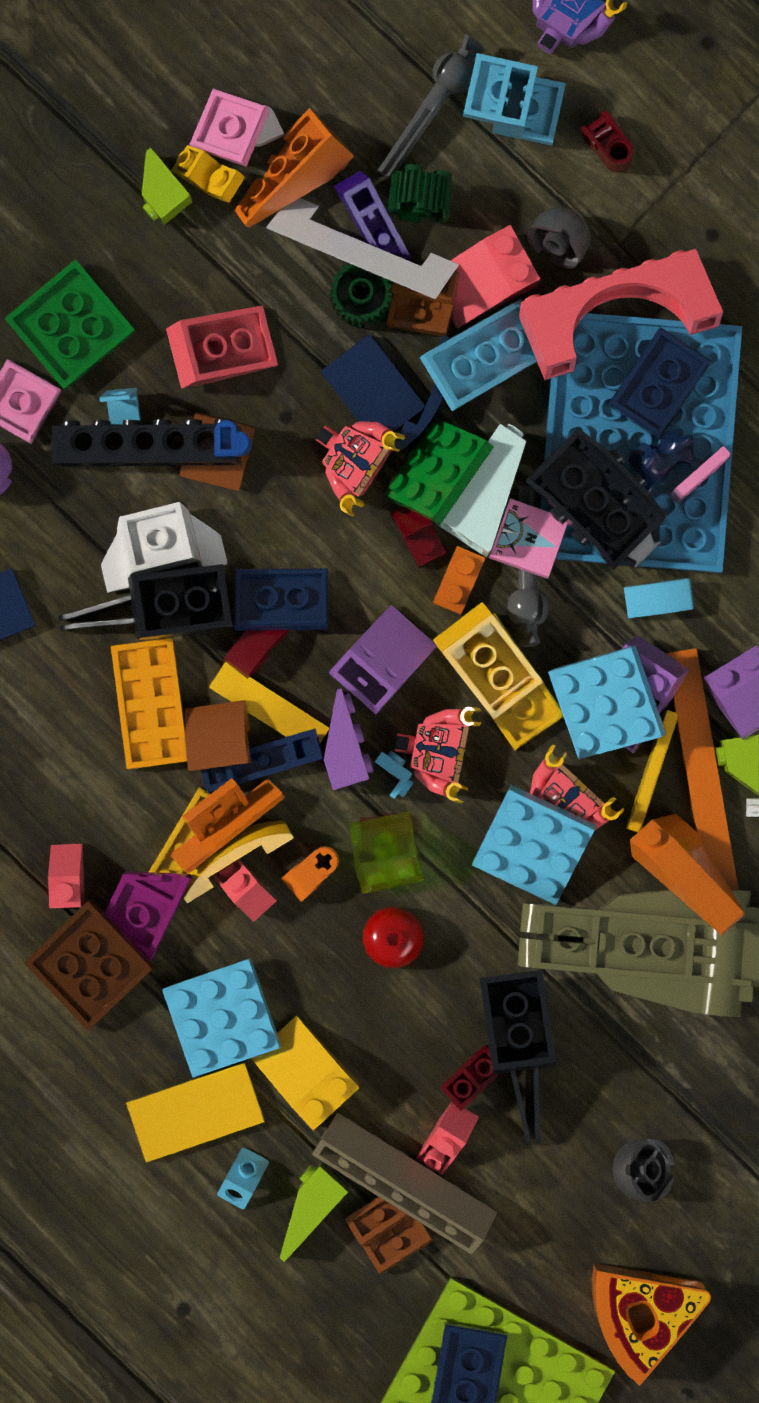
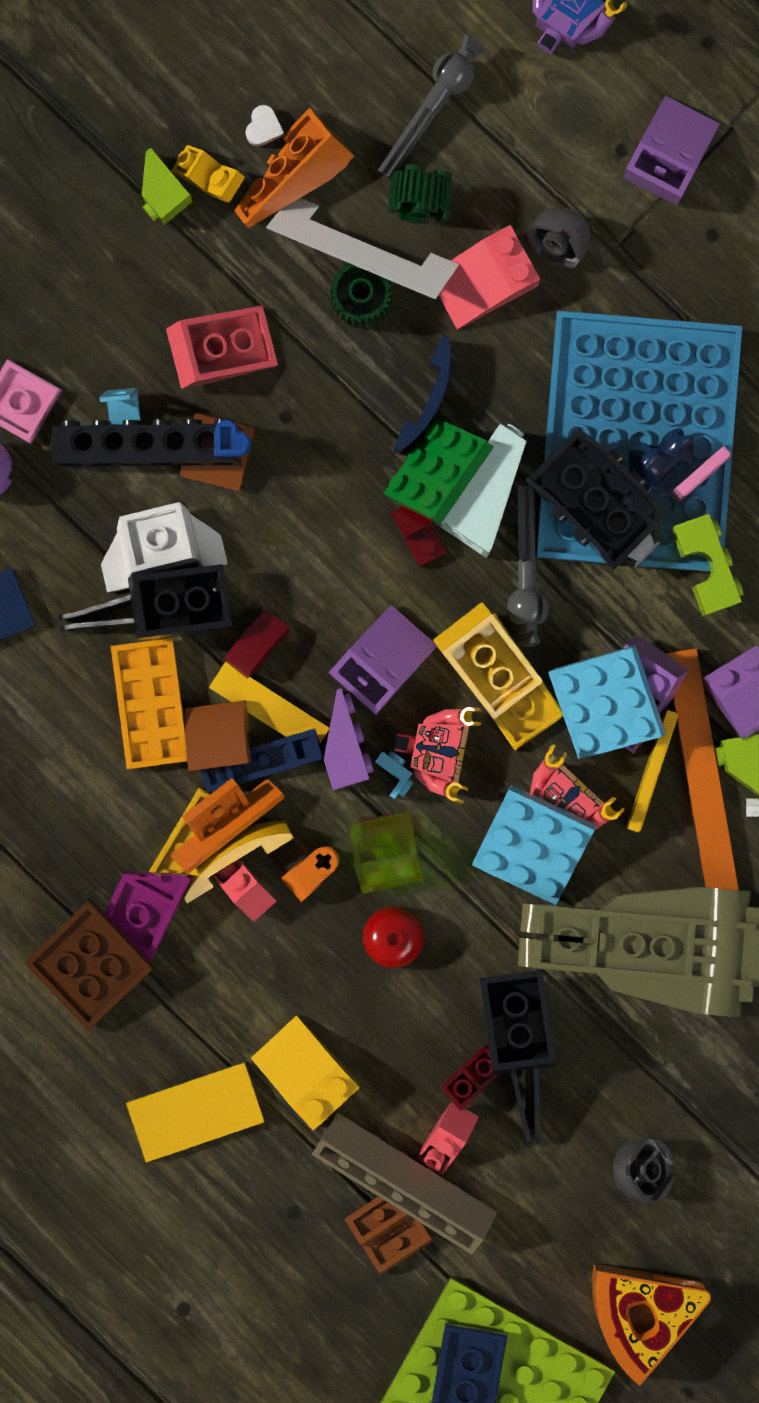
green plate [4,259,136,391] -> none
coral slope [48,844,85,908] -> none
medium azure plate [162,958,282,1078] -> none
bright pink tile [189,89,270,167] -> none
medium azure bracket [217,1147,269,1209] -> none
dark blue tile [234,568,328,631] -> none
lime slope [280,1163,349,1262] -> none
torso [316,421,405,517] -> none
dark blue tile [320,334,425,432] -> none
dark purple slope [334,171,411,260] -> none
dark orange slope [386,264,459,337] -> none
medium azure plate [420,299,537,411] -> none
orange plate [433,546,485,615] -> none
medium azure bracket [463,53,566,146] -> none
bright pink tile [489,498,567,579] -> none
coral arch [519,249,723,380] -> none
dark red piece [579,110,633,172] -> none
dark blue tile [607,327,712,439] -> none
medium azure slope [624,578,694,618] -> none
orange wedge [630,814,744,936] -> none
none -> medium lavender slope [623,96,720,206]
none -> lime arch [671,514,744,617]

